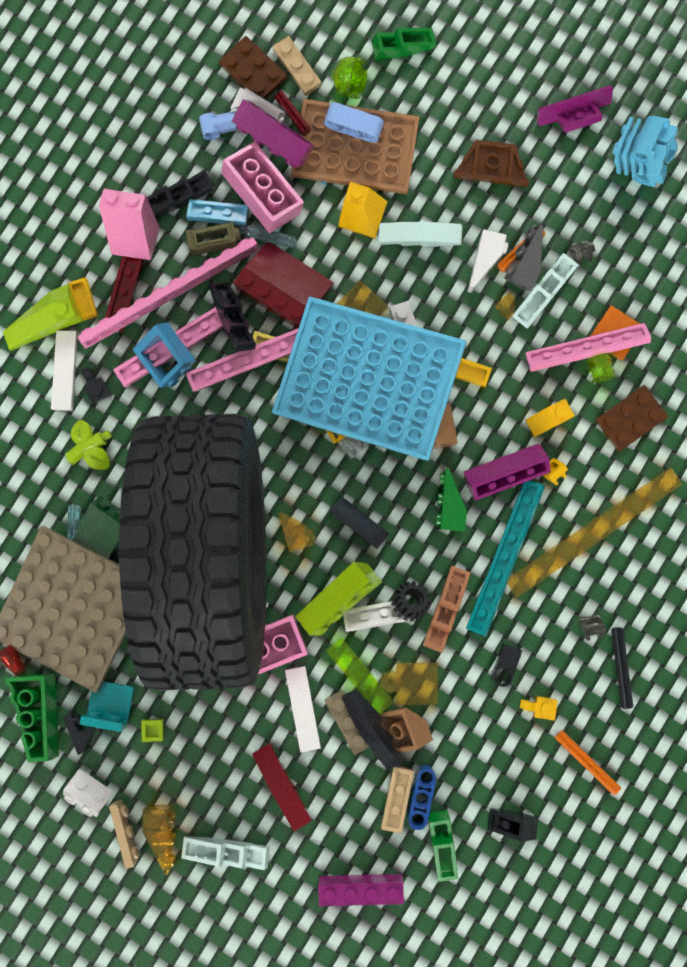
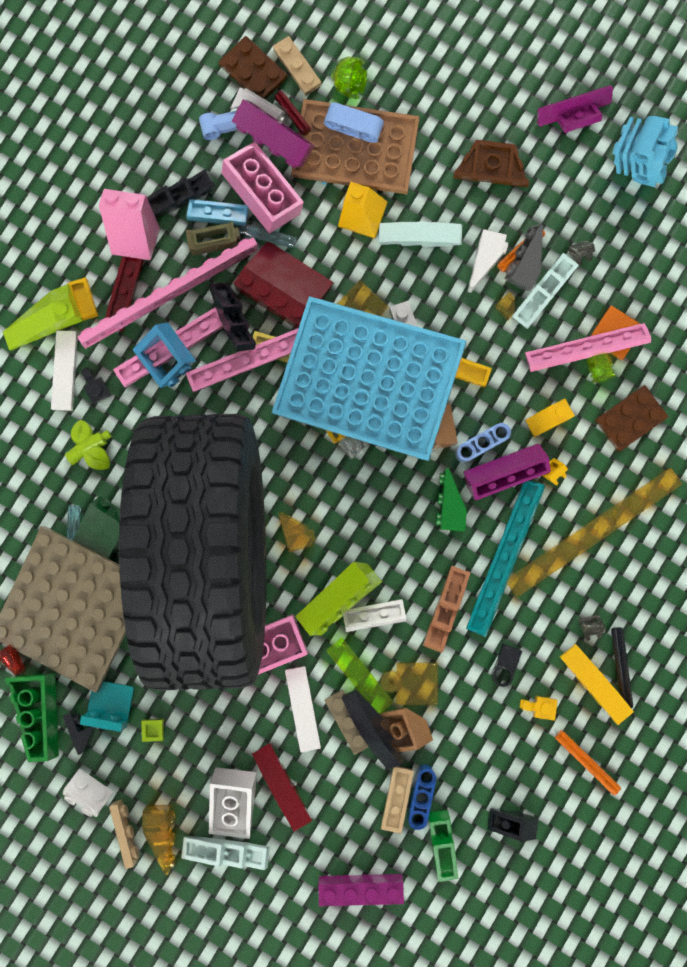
black slope [329,496,389,549] -> none
green slope [371,28,436,60] -> none
black tyre [391,581,432,622] -> none
none -> white slope [209,767,256,839]
none -> light blue beam [455,423,511,463]
none -> yellow slope [560,644,634,725]

